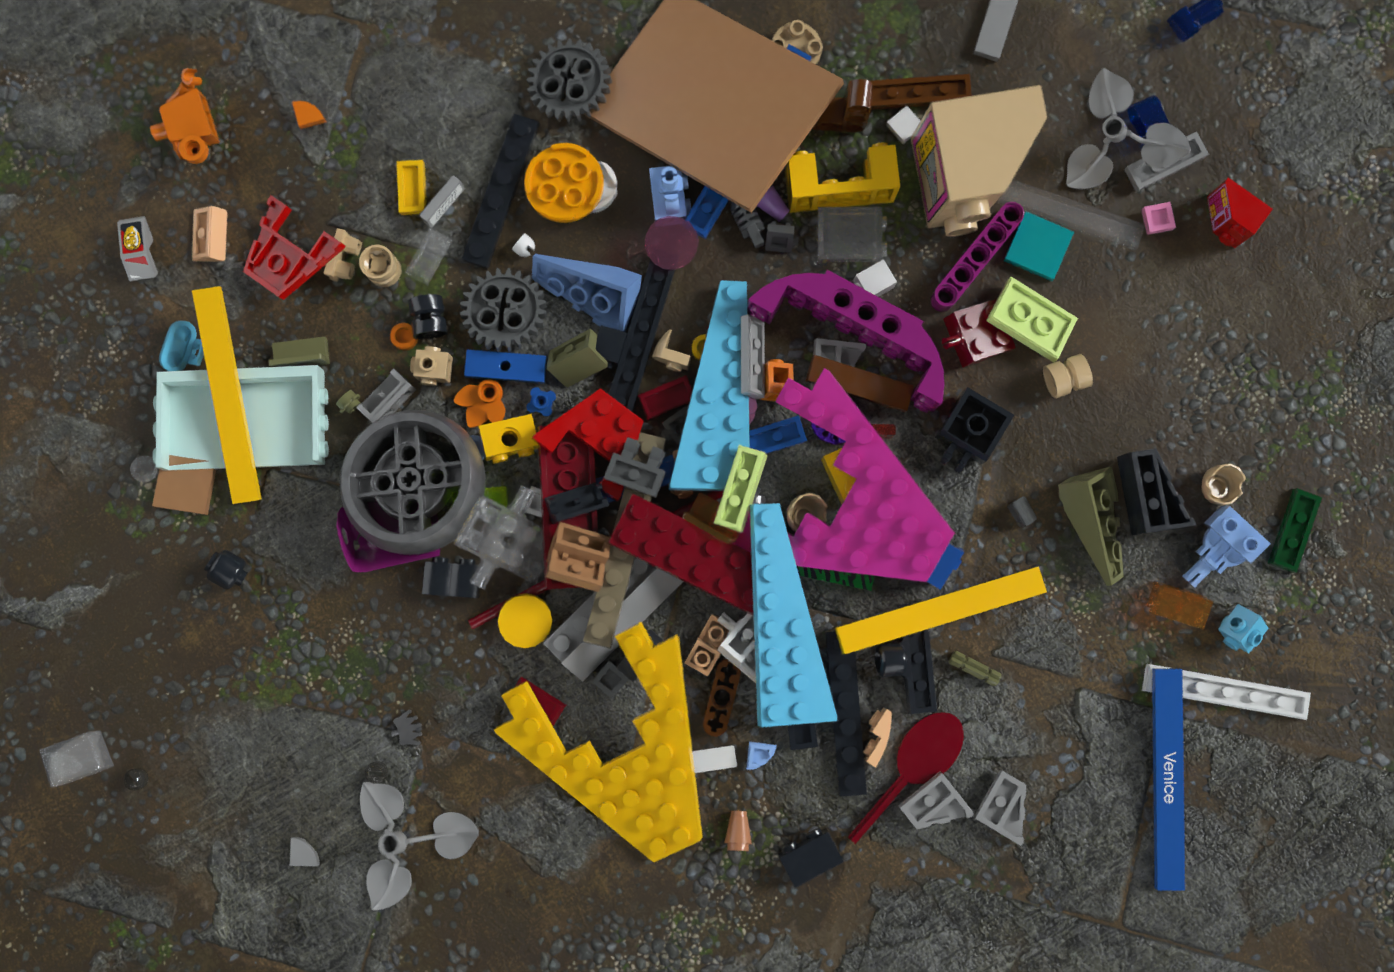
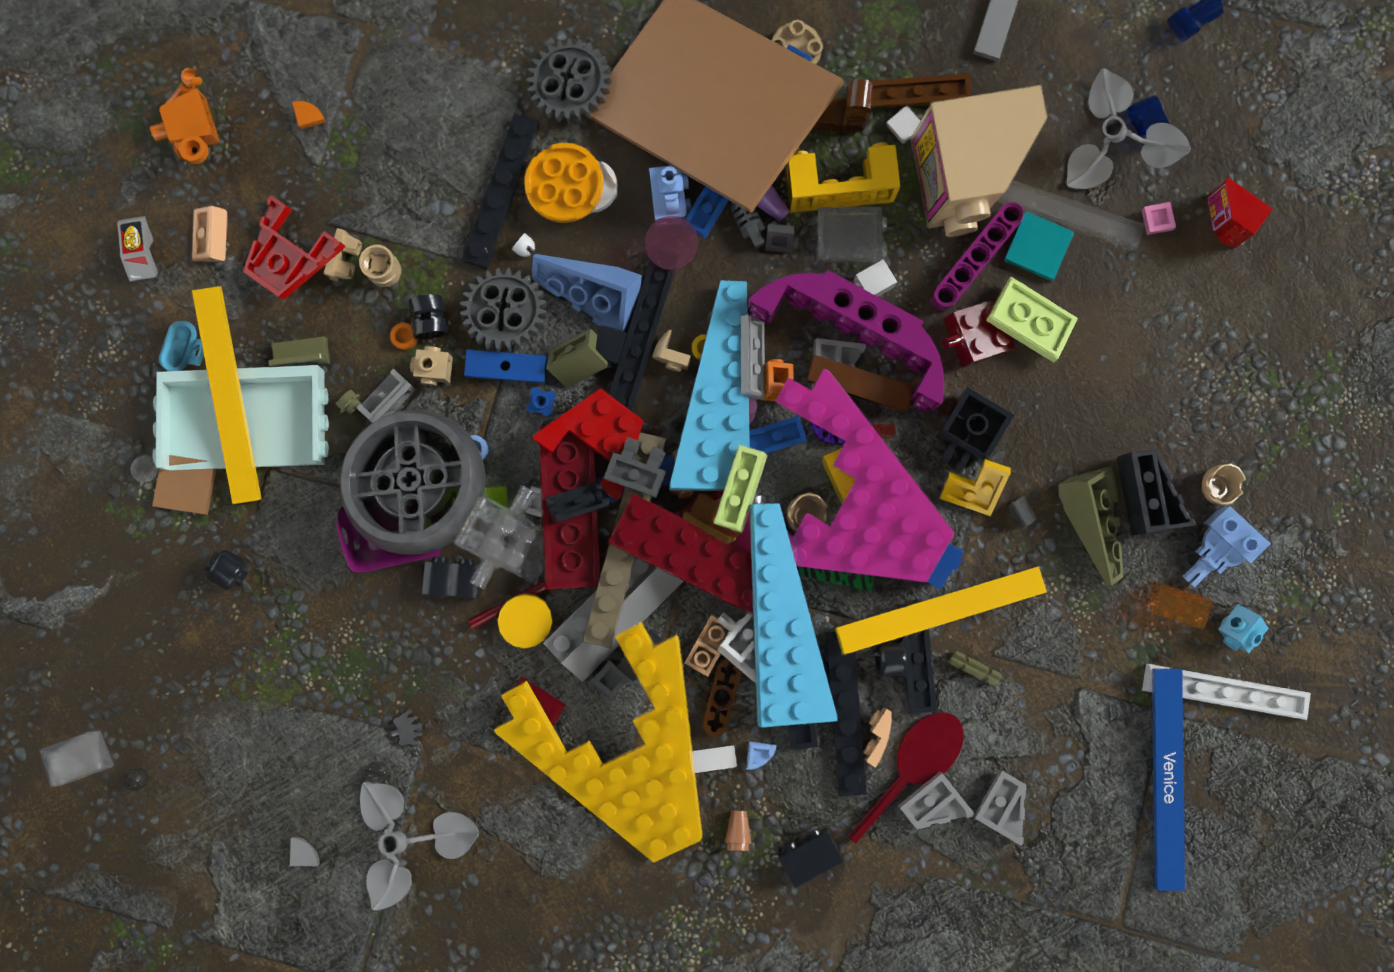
yellow tile [397,160,427,215] -> none
clear tile [404,227,453,285] -> none
light grey tile [420,175,465,228] -> none
orange plate [454,379,506,428] -> none
yellow brick [479,414,539,463] -> none
medium nougat brick [546,522,610,592] -> none
dark red tile [637,375,693,421] -> none
tan wheel [1043,354,1093,398] -> none
light grey plate [1124,132,1209,192] -> none
dark green tile [1268,488,1322,573] -> none
none -> yellow plate [940,459,1011,516]

